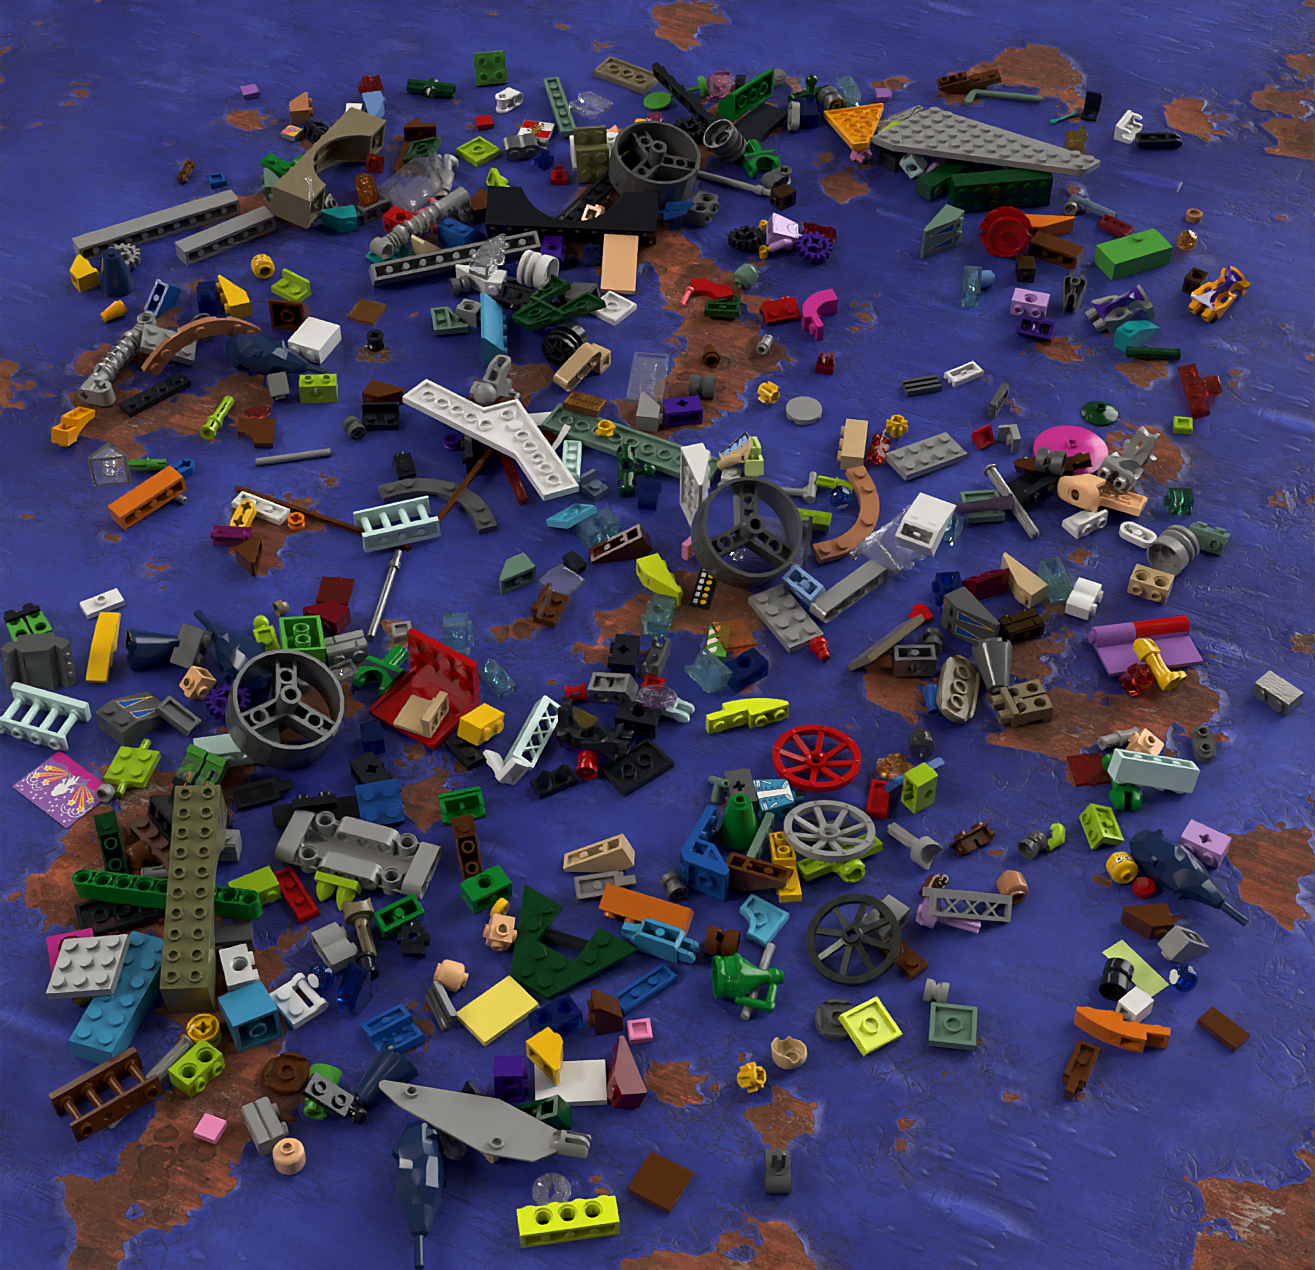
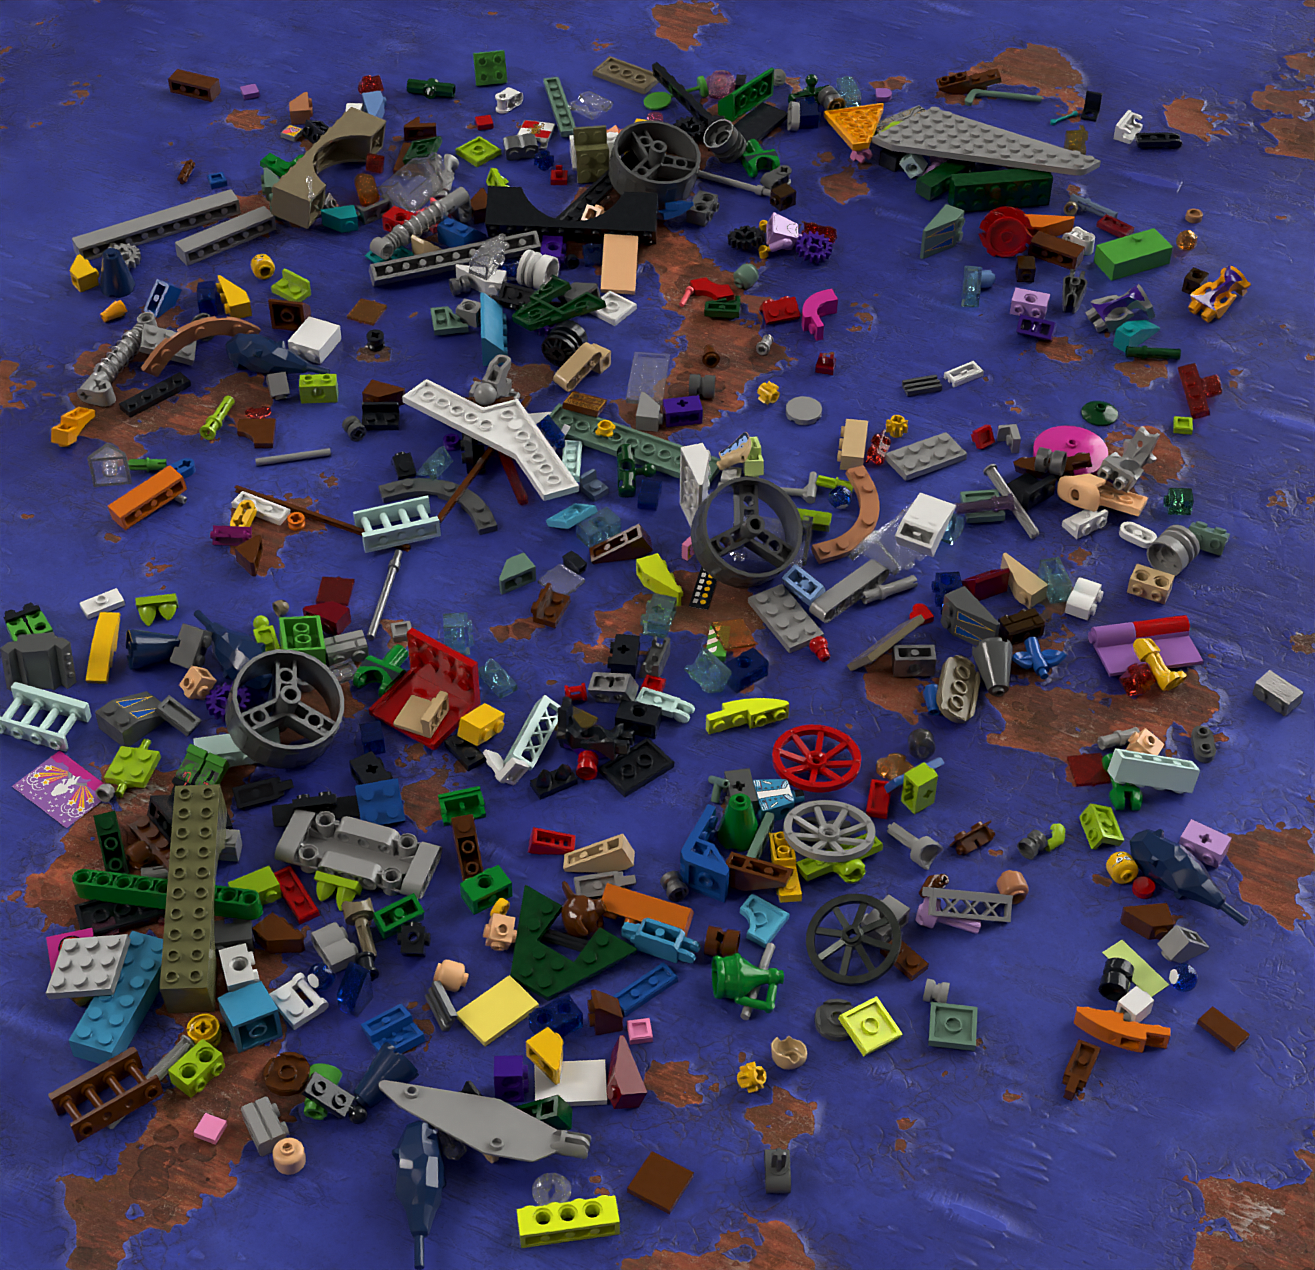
clear purple wheel [638,685,677,710] -> none
dark grey wheel [923,627,943,655] -> none
dark grey tile [987,382,1009,419] -> none
dark tan hips [990,679,1053,728] -> none
none -> lime tile [135,593,179,626]
none -> reddish brown brick [168,69,221,102]
none -> reddish brown slope [252,912,305,954]
none -> clear light blue tile [417,446,453,480]
none -> red slope [528,827,576,855]
none -> clear blue hinge [536,414,566,449]
none -> reddish brown piece [561,881,606,940]
none -> light grey pin [861,575,918,604]
none -> blue plant [1012,637,1067,680]
none -> white piece [1062,227,1095,255]

